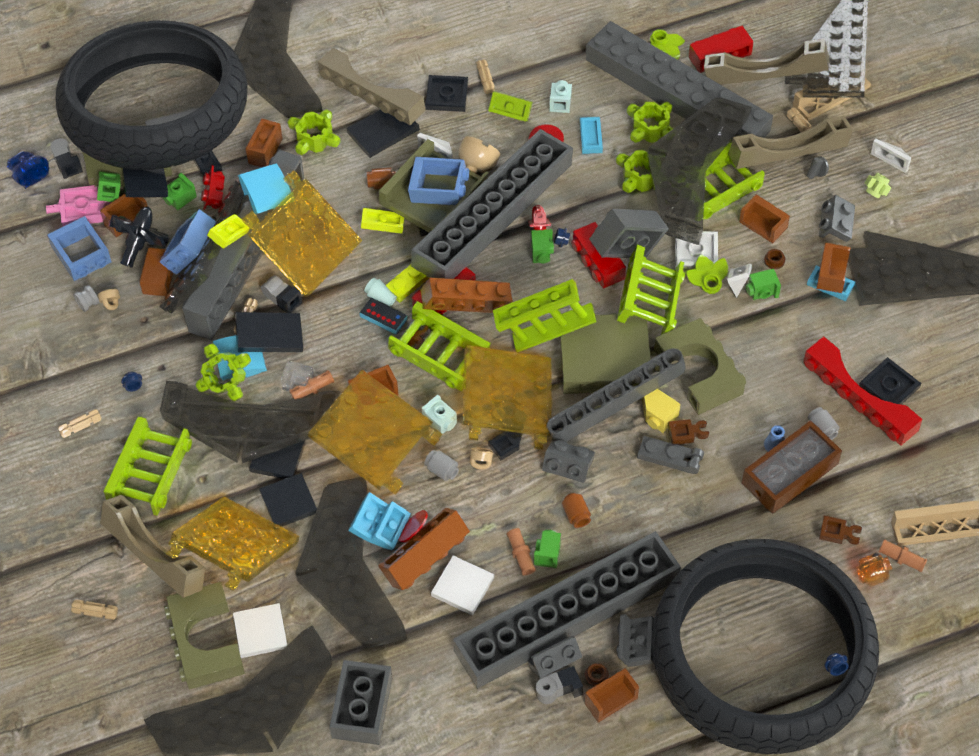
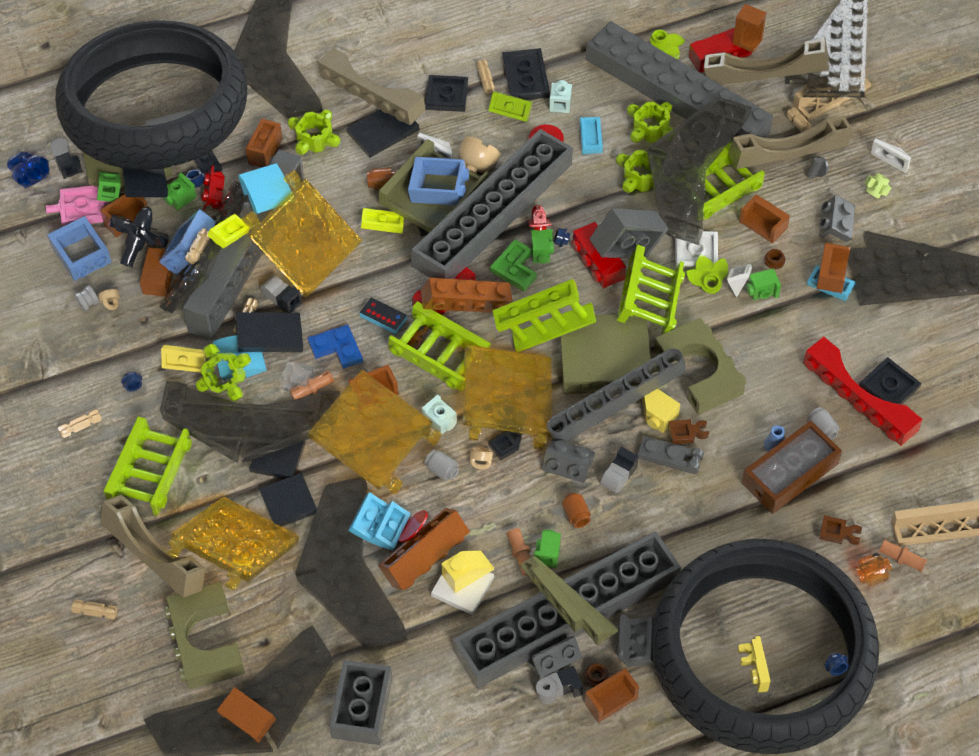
white tile [233,603,288,658] -> none
light aqua cone [364,278,397,307] -> none
neon yellow plate [386,265,429,303] -> none
none -> light yellow plate [161,345,206,373]
none -> tan axle [185,228,210,264]
none -> dark blue plate [186,169,204,188]
none -> dark orange panel [217,687,276,743]
none -> blue plate [307,324,363,369]
none -> light yellow slope [441,550,494,593]
none -> bright green plate [490,239,537,292]
none -> black tile [502,48,550,100]
none -> olive wedge [520,556,618,645]
none -> leg [600,446,639,493]
none -> dark orange panel [733,4,767,52]
none -> light yellow plate [738,636,771,693]

